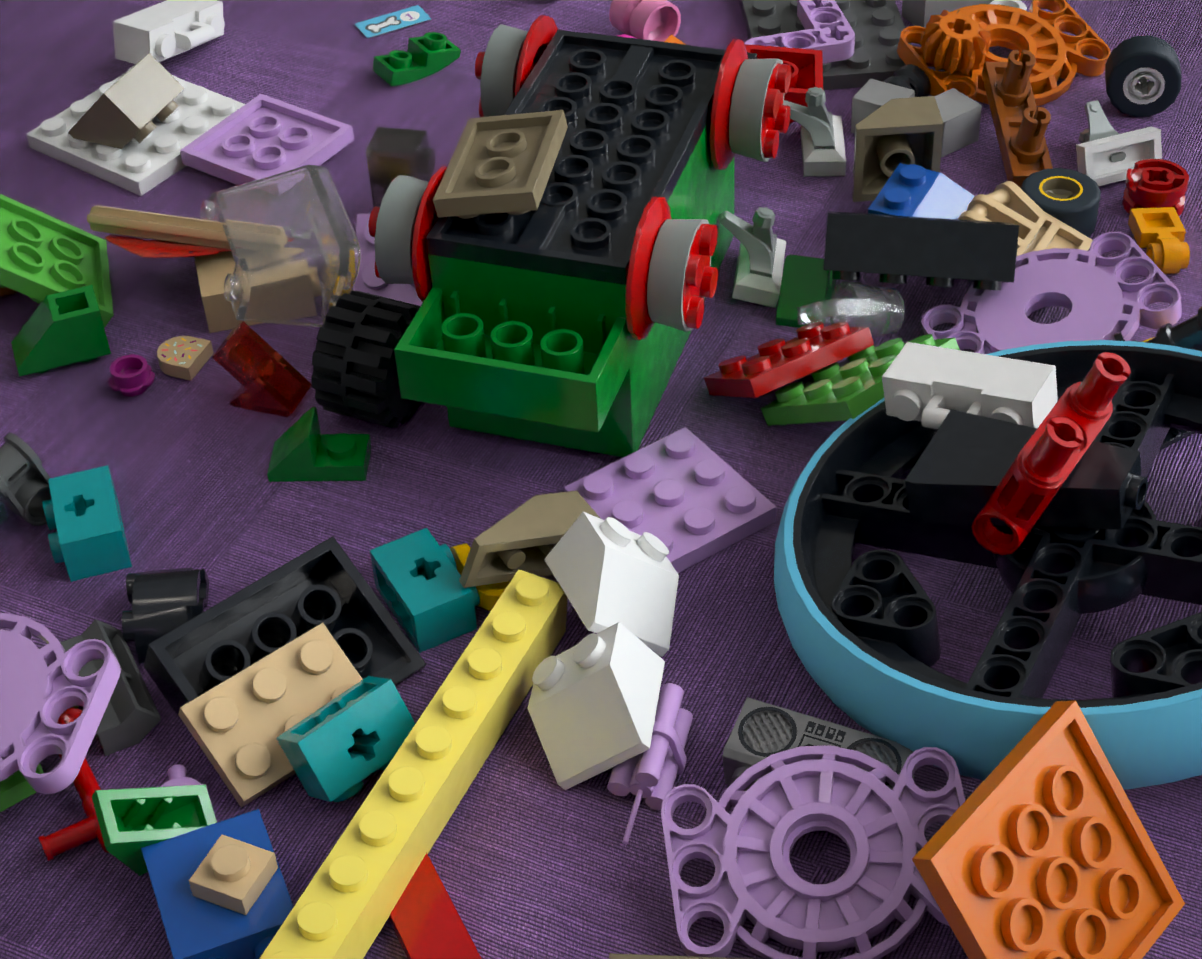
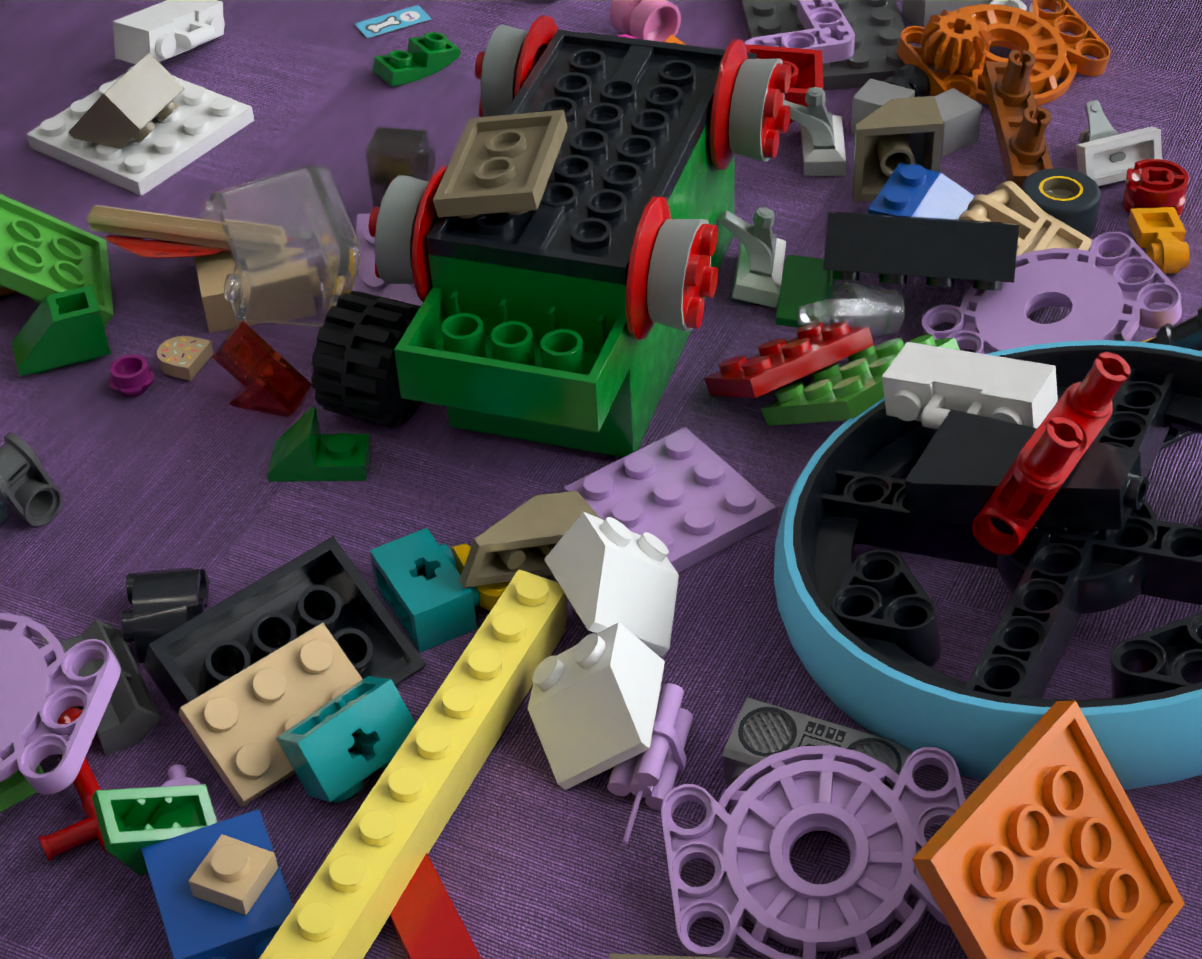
teal brick [42,465,132,582] -> none
lavender plate [180,94,354,199] -> none
black wheel [1105,35,1182,117] -> none

